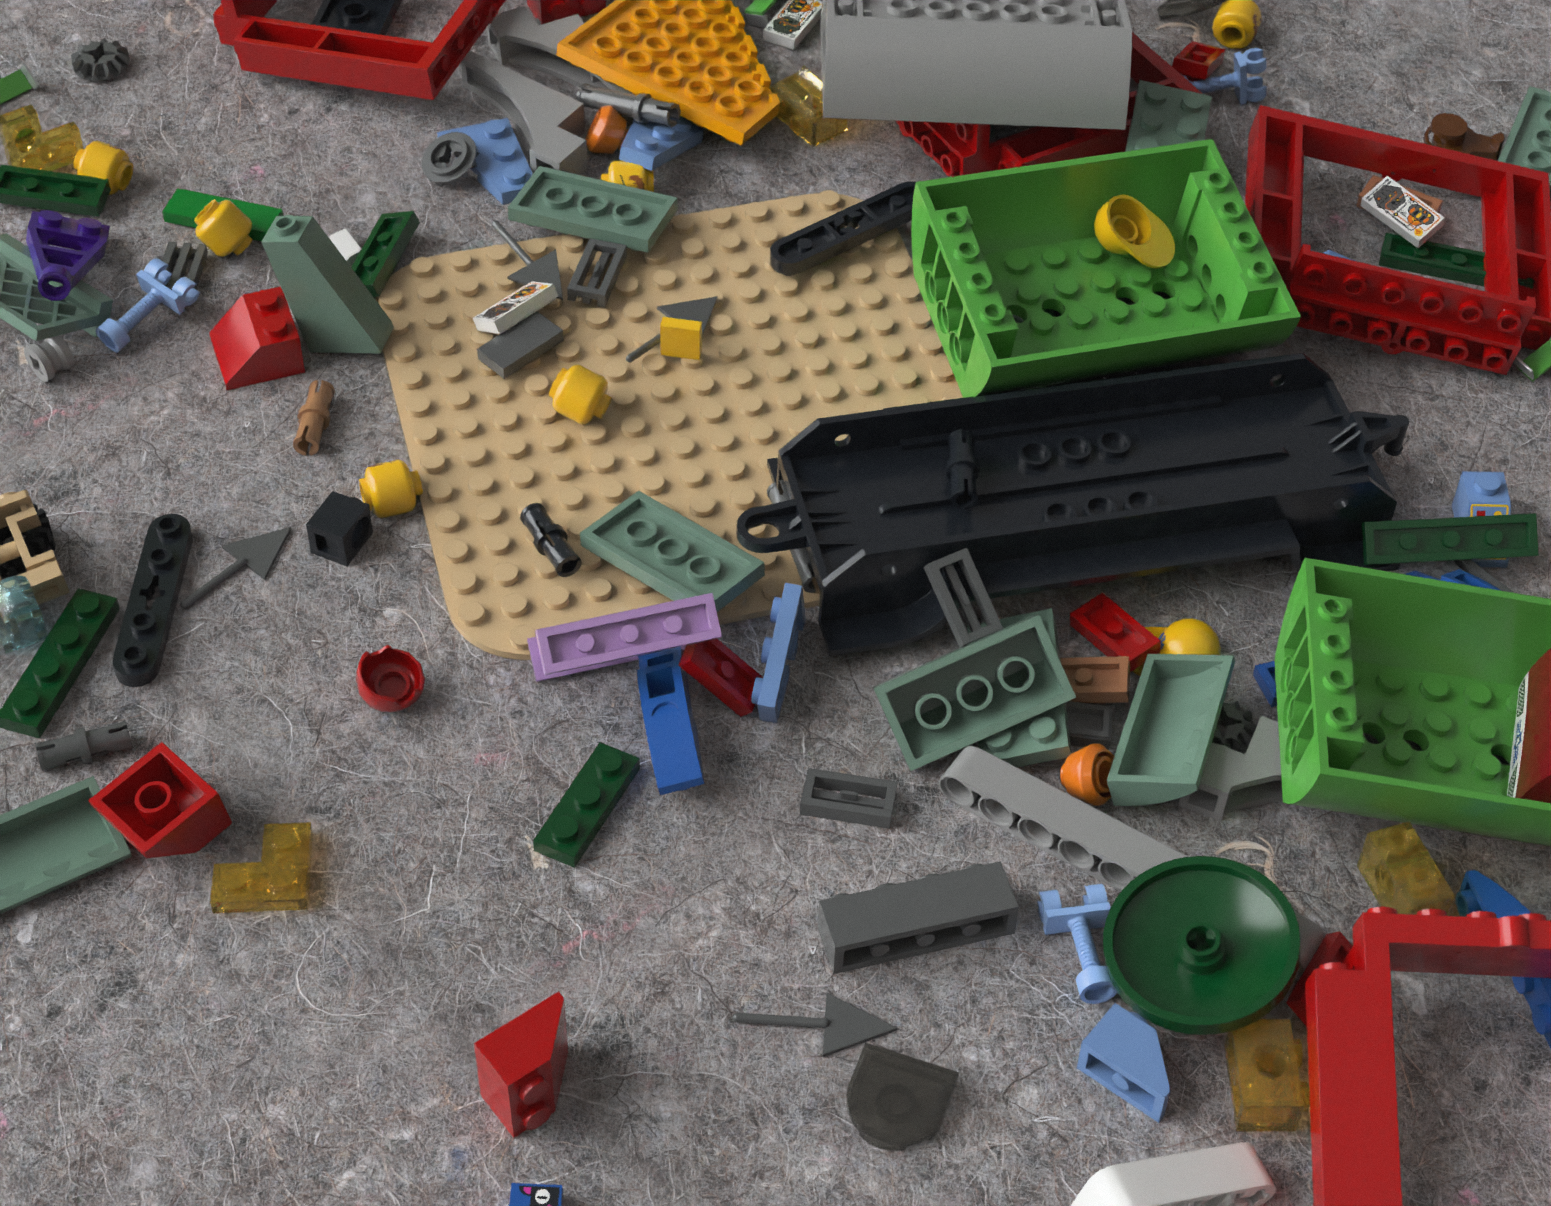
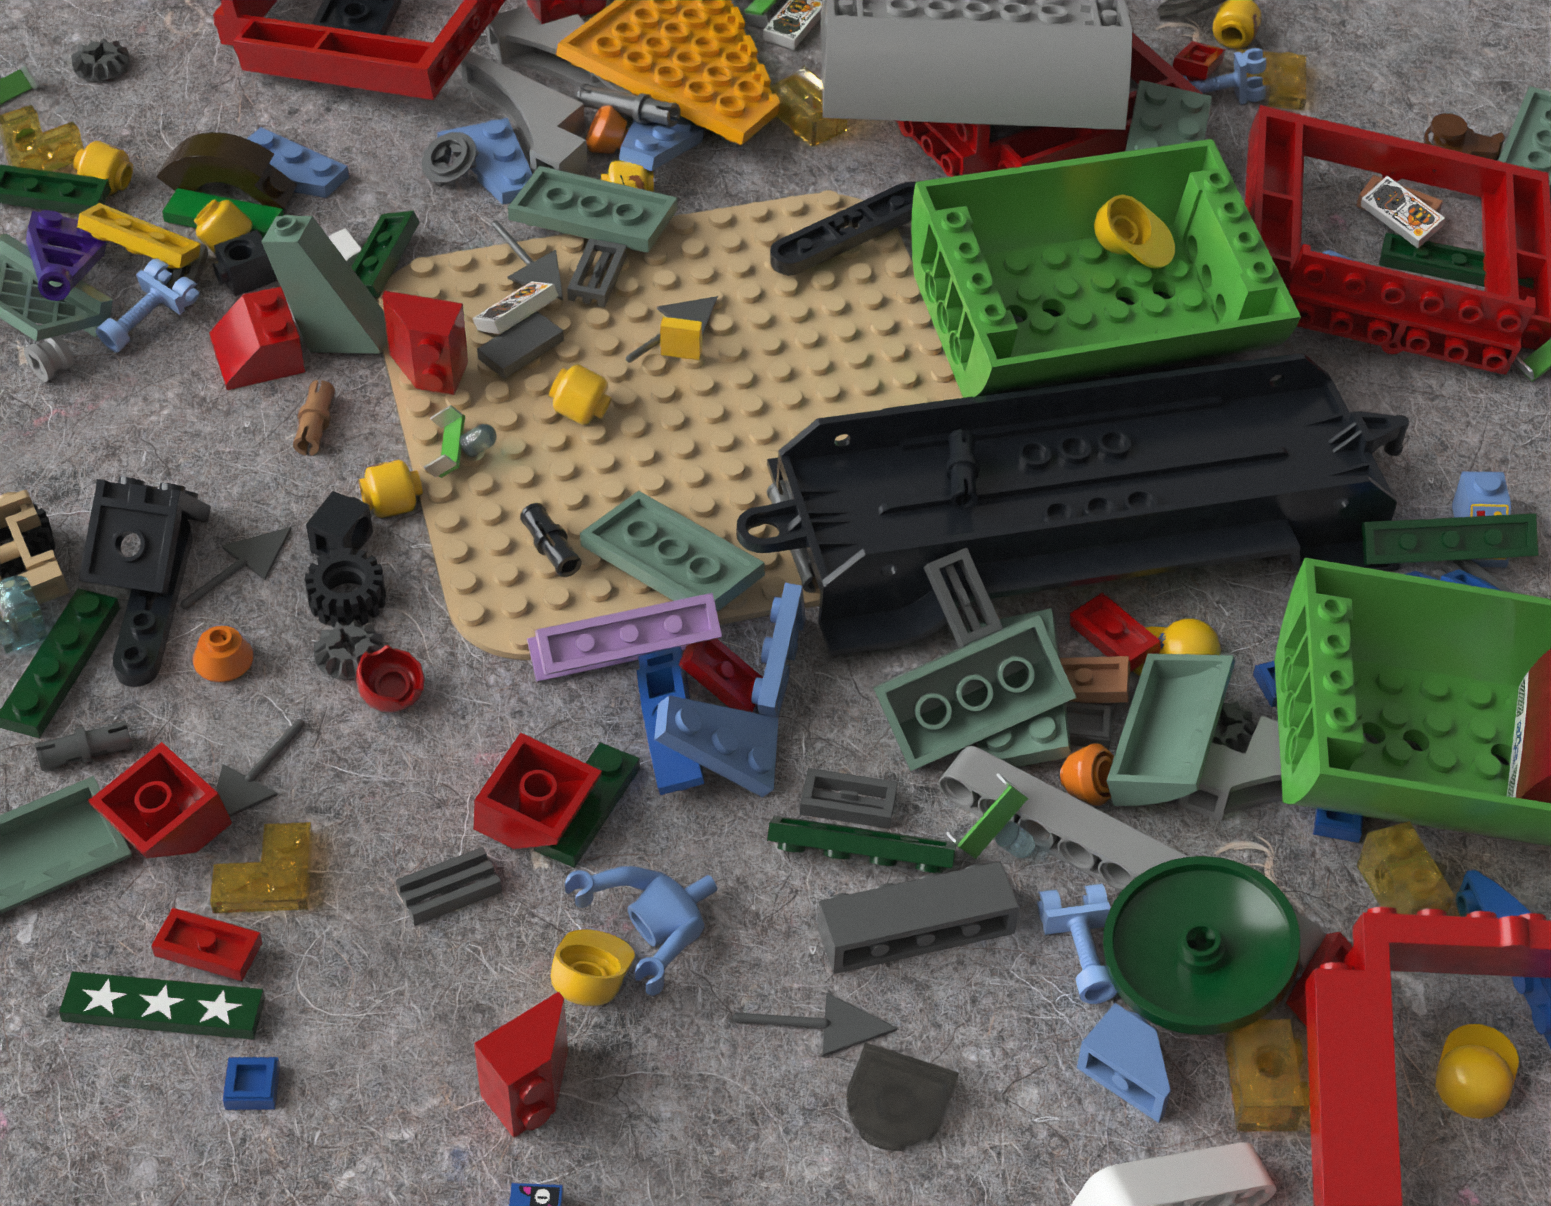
none -> dark green tile [59,971,265,1040]
none -> yellow plate [77,203,201,269]
none -> black bracket [79,477,211,595]
none -> red plate [151,907,263,981]
none -> dark brown arch [156,132,297,210]
none -> orange cone [193,626,254,682]
none -> black brick [212,230,278,297]
none -> dark grey piece [216,719,305,817]
none -> blue tile [223,1057,280,1110]
none -> medium blue wing [247,127,349,198]
none -> black tyre [305,548,386,628]
none -> dark grey gear [314,619,384,679]
none -> red slope [382,291,468,395]
none -> dark grey tile [396,847,502,926]
none -> piece [424,405,497,478]
none -> red slope [473,732,602,849]
none -> yellow cap [550,929,635,1007]
none -> medium blue piece [565,866,718,996]
none -> medium blue wing [654,695,779,797]
none -> dark green plate [767,815,956,873]
none -> bright green piece [946,773,1035,859]
none -> clear yellow plate [1233,49,1306,110]
none -> blue tile [1313,809,1364,843]
none -> yellow cap [1435,1024,1519,1119]

